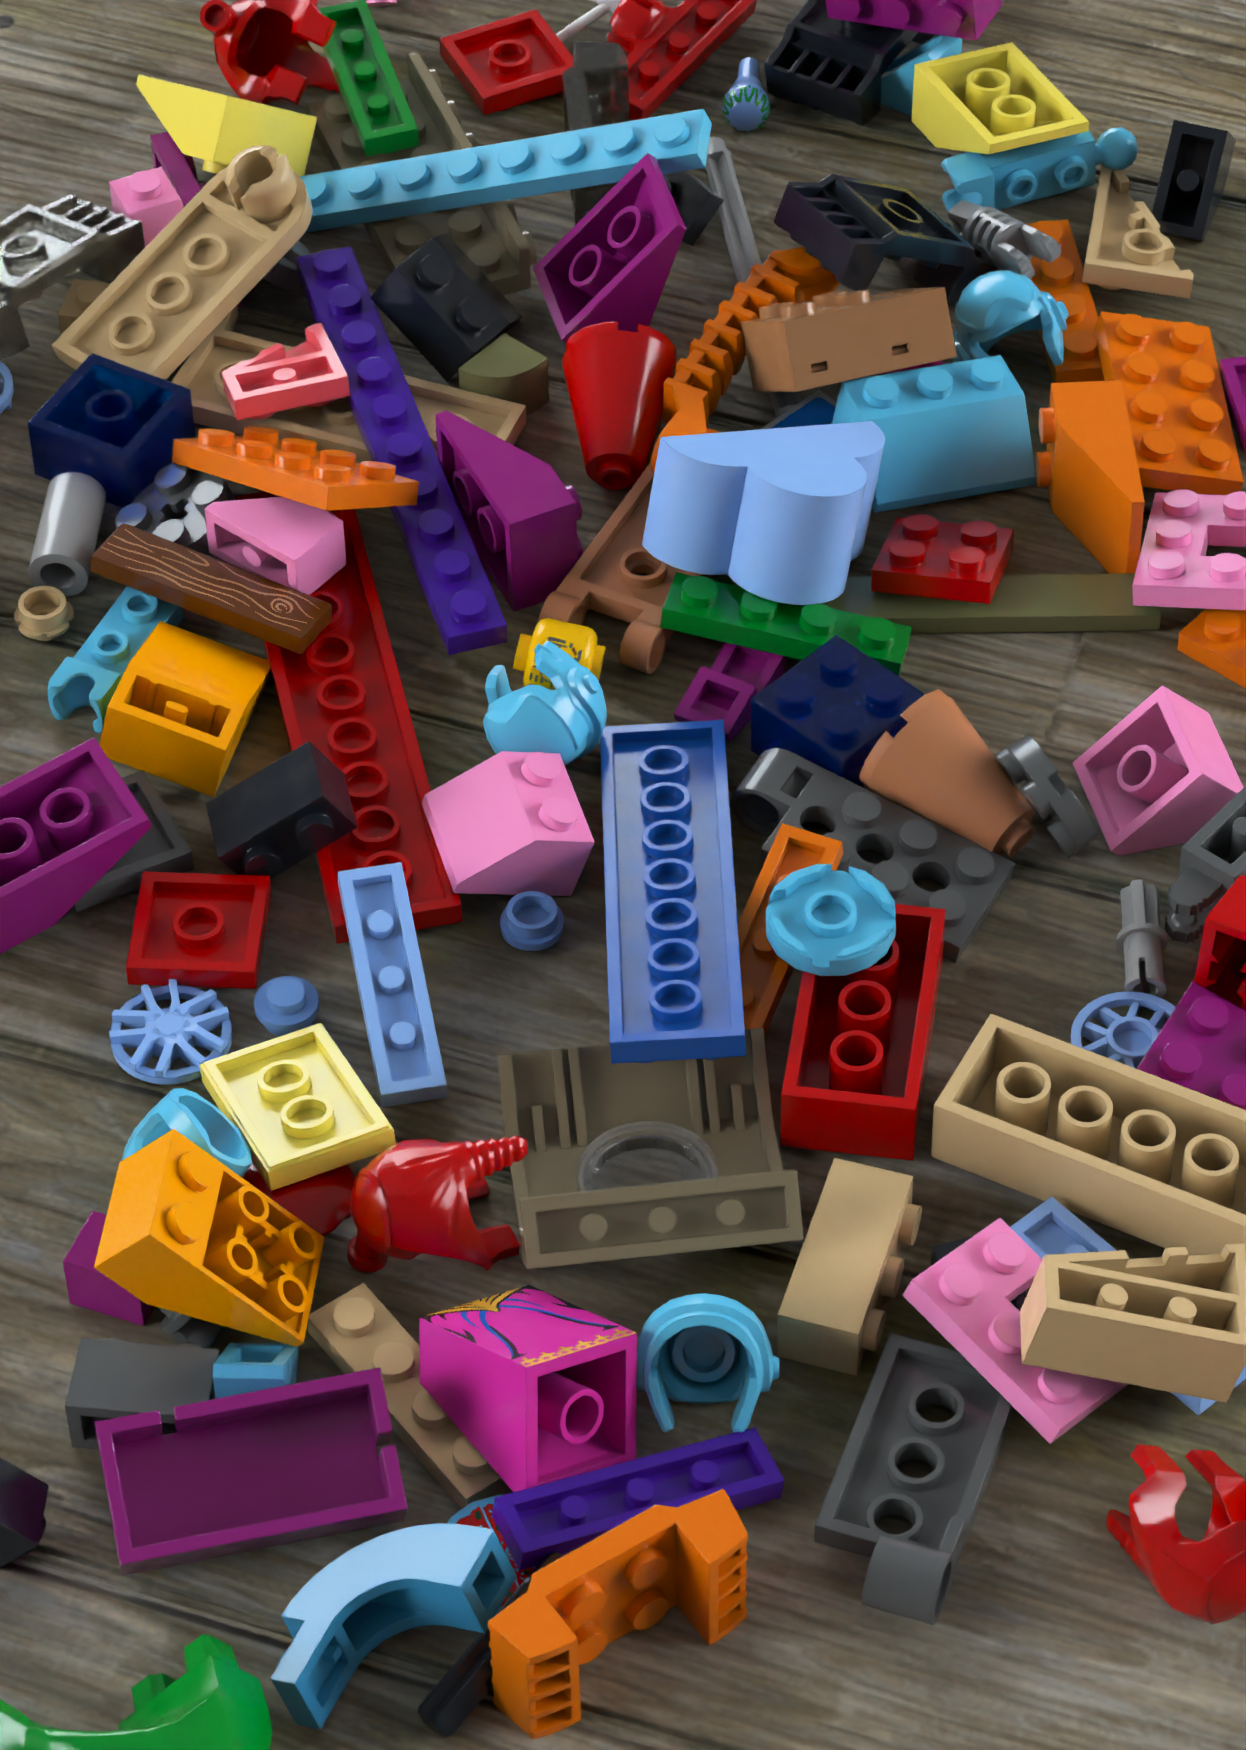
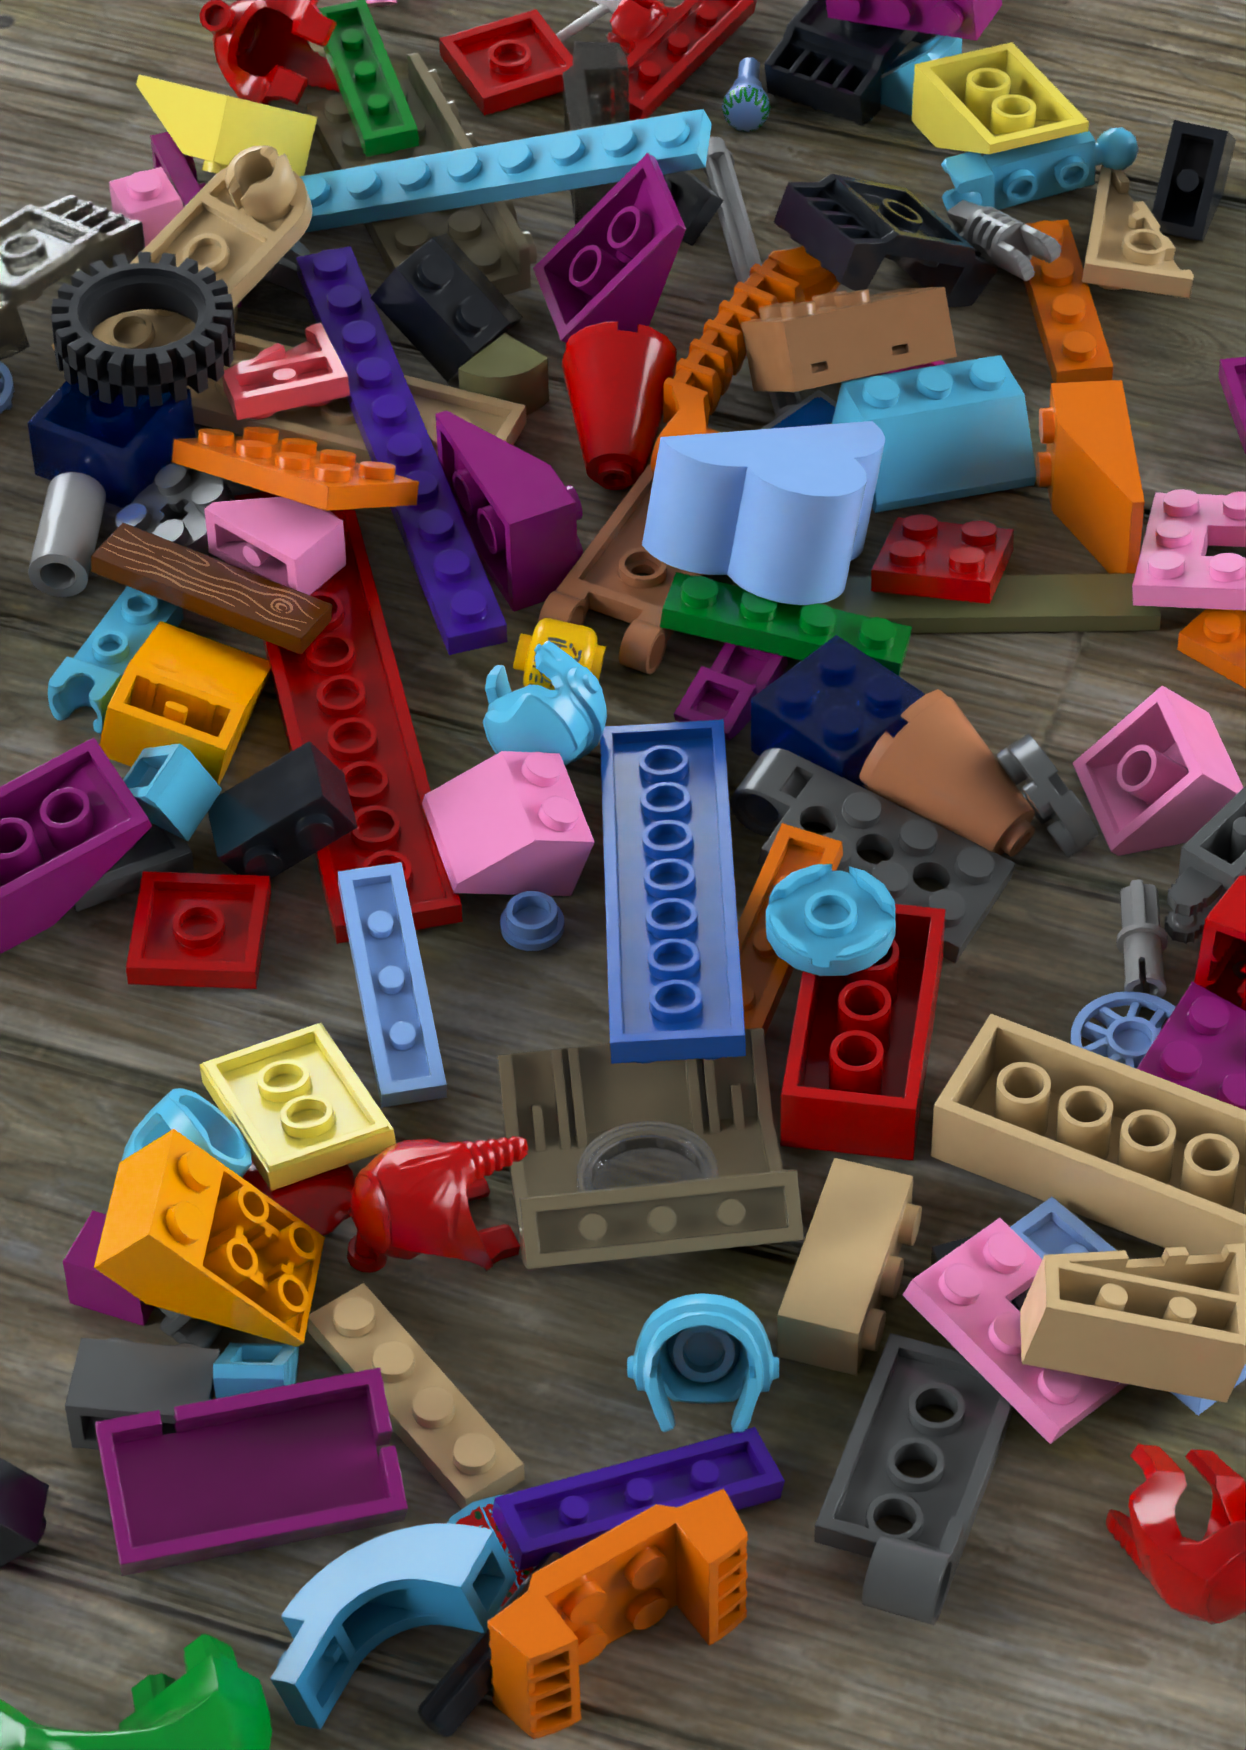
tan plate [14,586,74,641] -> none
light blue wheel [109,979,233,1085] -> none
medium blue plate [254,976,320,1036] -> none
dark pink slope [419,1285,637,1492] -> none
medium azure helmet [952,270,1069,366] -> none
orange plate [1094,311,1244,495] -> none
none -> black tyre [51,252,236,407]
none -> medium azure slope [123,743,222,841]

